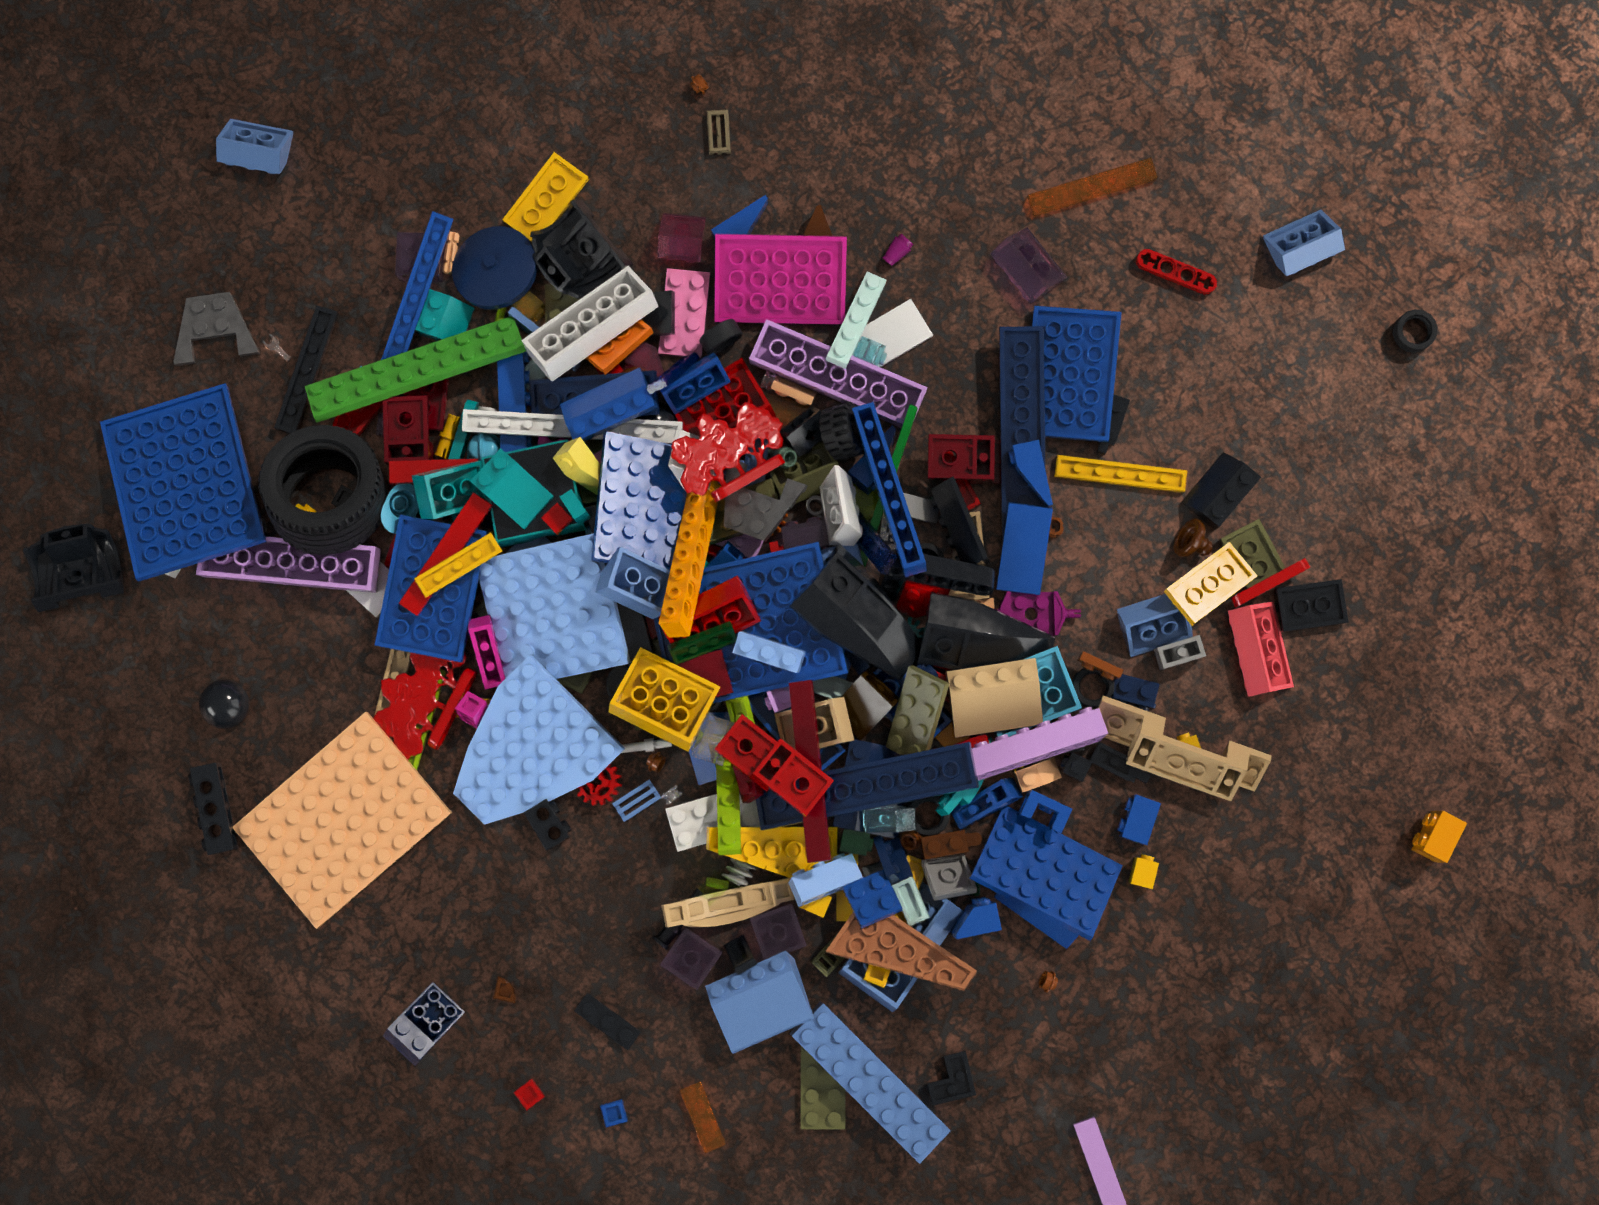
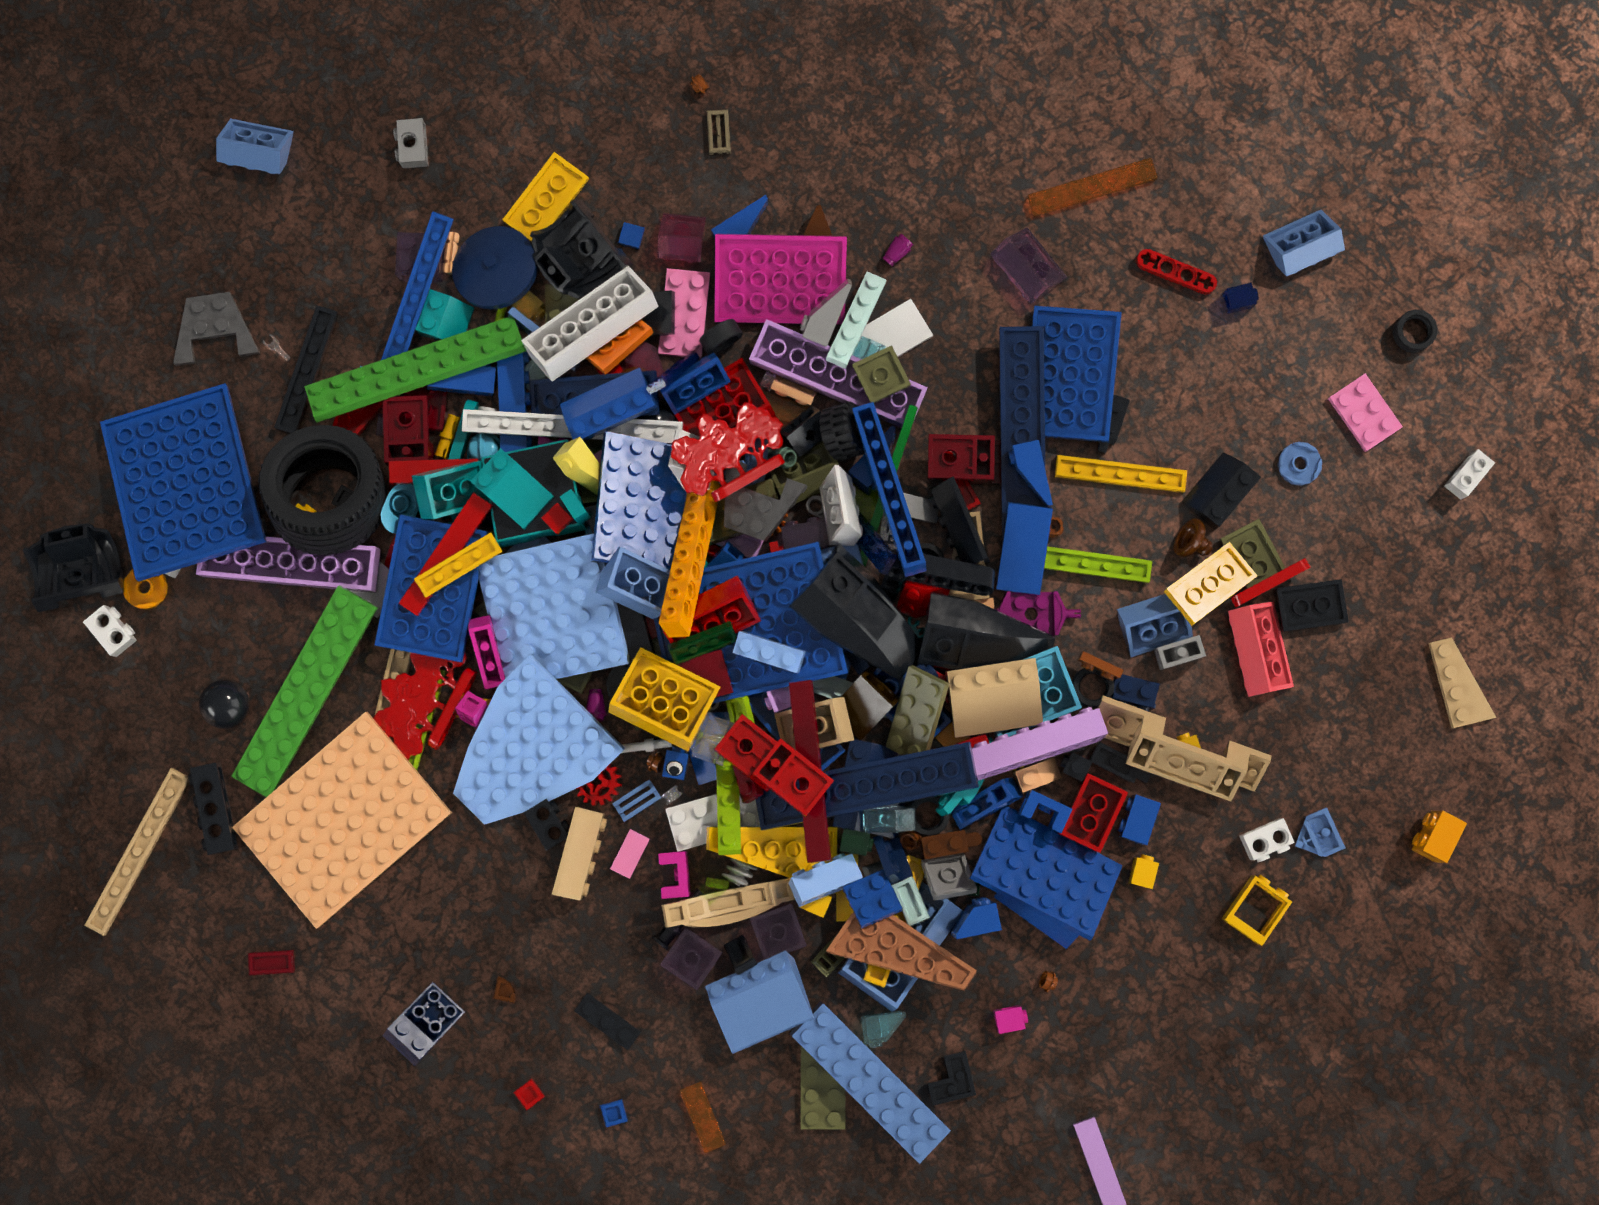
none -> white brick [83,605,137,657]
none -> tan tile [84,768,189,936]
none -> light orange tile [123,569,168,609]
none -> bright green plate [231,585,378,797]
none -> dark red tile [248,950,295,975]
none -> light grey brick [393,118,429,168]
none -> blue slope [427,364,496,397]
none -> tan slope [552,807,607,900]
none -> magenta cone [586,689,606,722]
none -> bright pink tile [610,829,650,879]
none -> blue tile [618,222,645,250]
none -> dark pink panel [658,851,691,899]
none -> blue brick [662,747,690,780]
none -> light grey slope [800,279,852,347]
none -> olive plate [852,345,911,403]
none -> clear light blue slope [861,1010,906,1048]
none -> dark pink brick [993,1005,1028,1034]
none -> lime plate [1044,546,1152,583]
none -> red brick [1057,773,1128,853]
none -> clear blue brick [1222,282,1259,314]
none -> yellow window [1222,875,1292,946]
none -> white brick [1239,818,1295,862]
none -> medium blue tile [1277,442,1322,486]
none -> medium blue slope [1295,807,1346,857]
none -> bright pink plate [1328,373,1403,452]
none -> tan wing [1428,638,1496,728]
none -> white brick [1444,449,1495,500]

